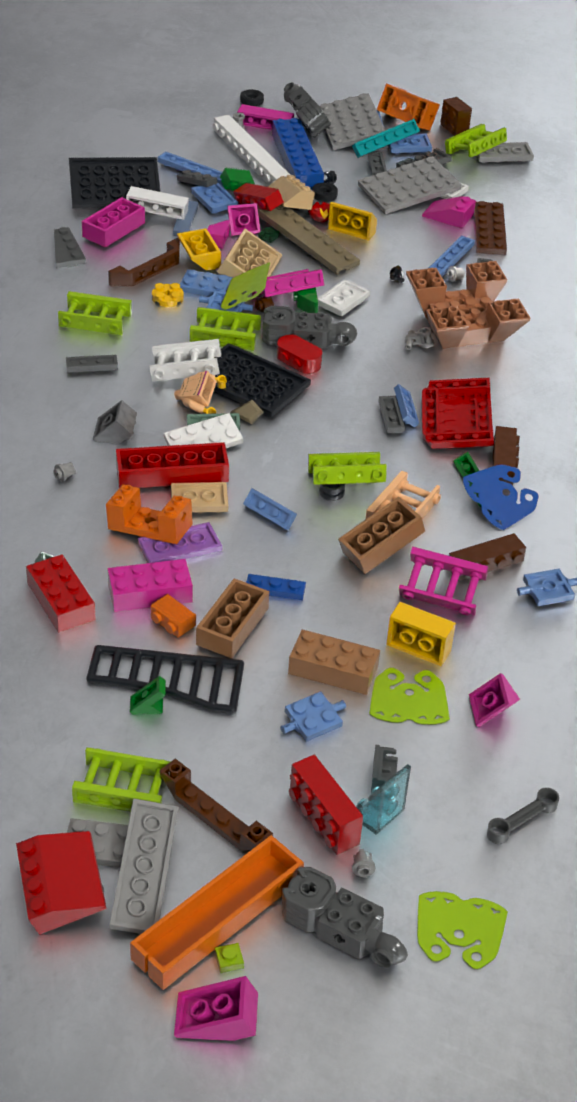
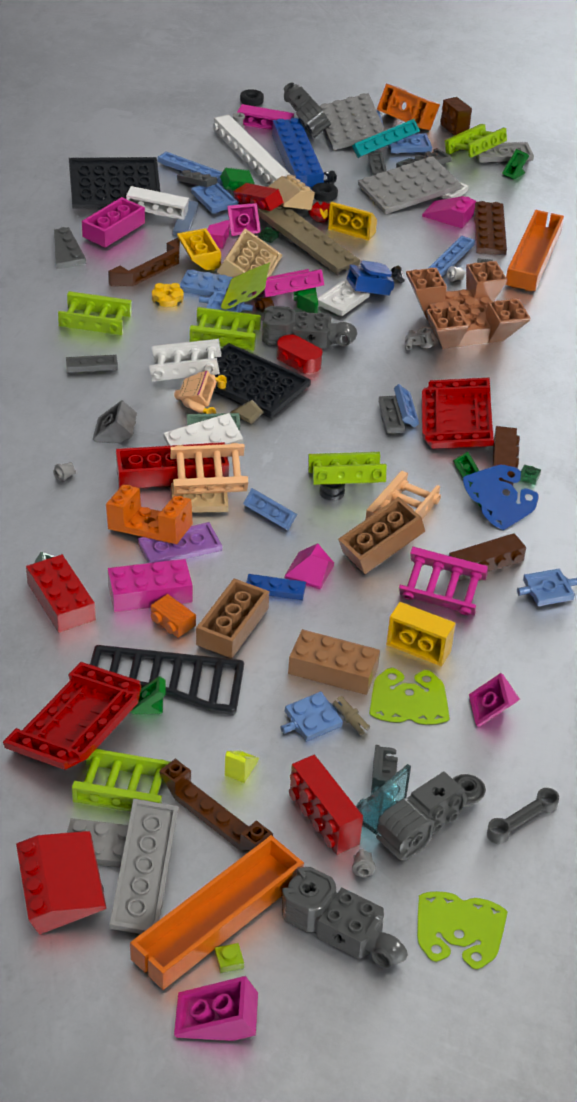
none -> red slope [3,662,141,770]
none -> light nougat fence [170,443,248,495]
none -> neon yellow slope [225,750,259,783]
none -> dark pink slope [284,543,334,589]
none -> dark tan pin [332,696,370,736]
none -> blue brick [346,260,394,296]
none -> dark grey brick [376,771,486,861]
none -> green slope [502,149,529,179]
none -> orange piece [505,210,564,291]
none -> clear green plate [520,464,541,485]

